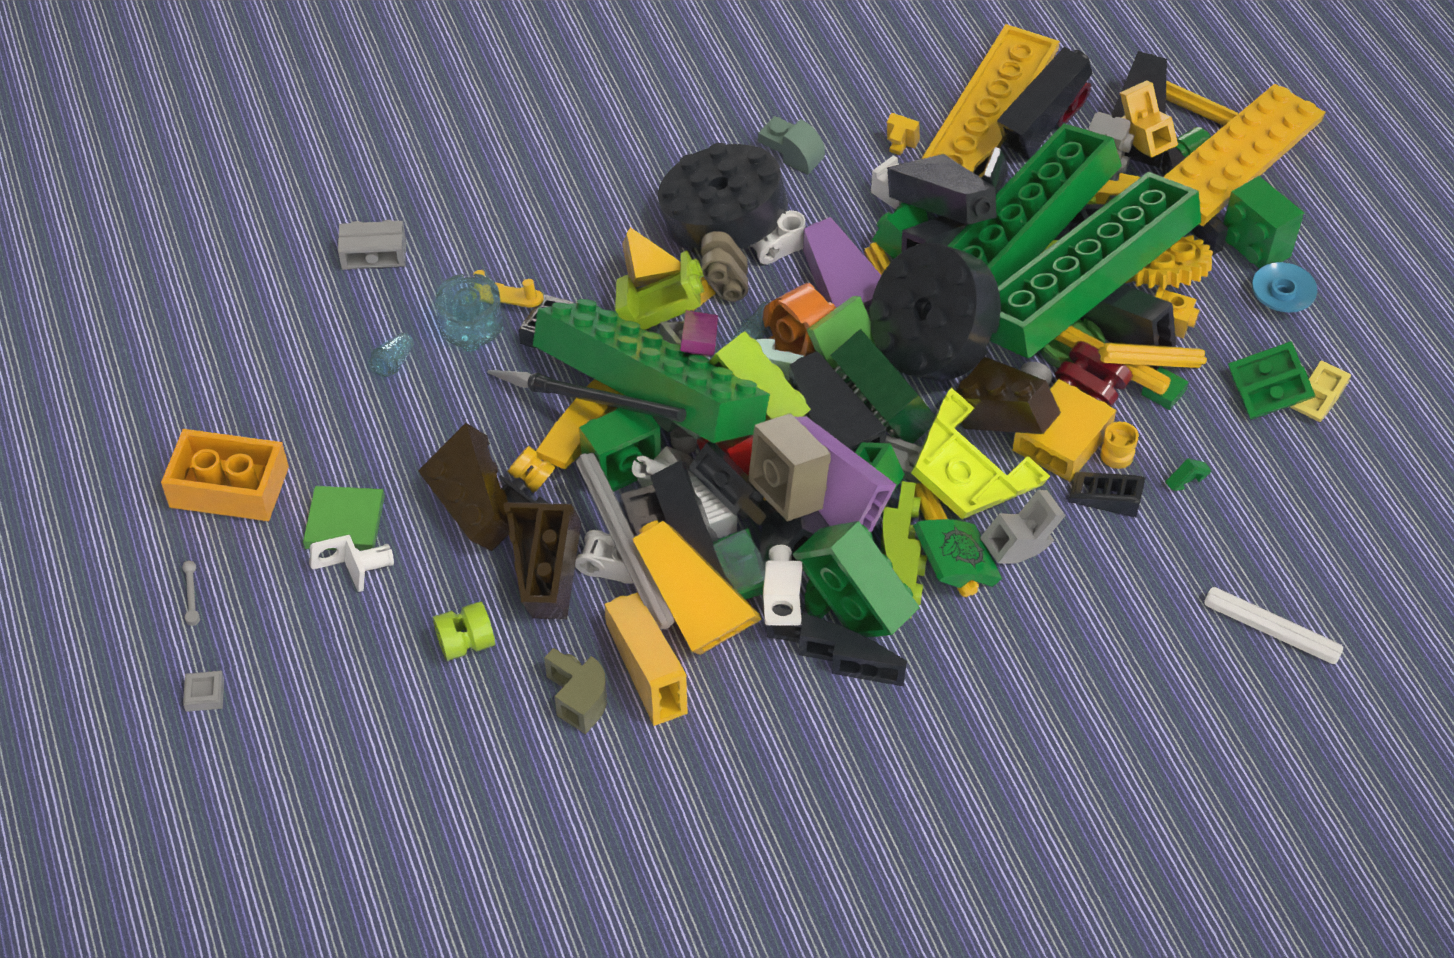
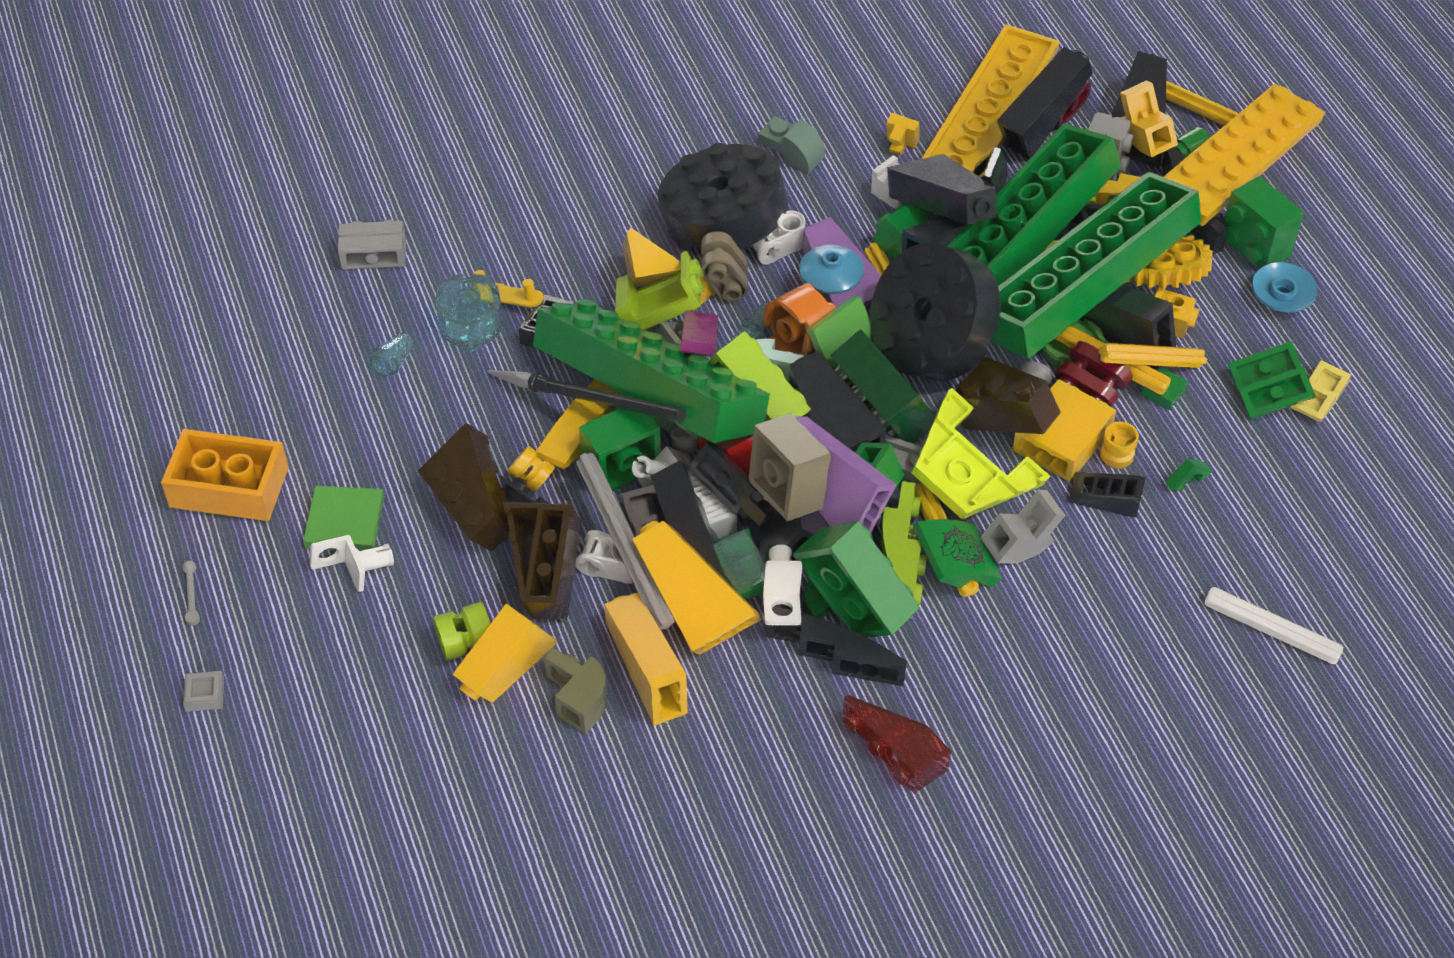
none -> yellow slope [452,604,558,703]
none -> dark azure dish [799,245,864,294]
none -> clear red slope [842,695,951,794]

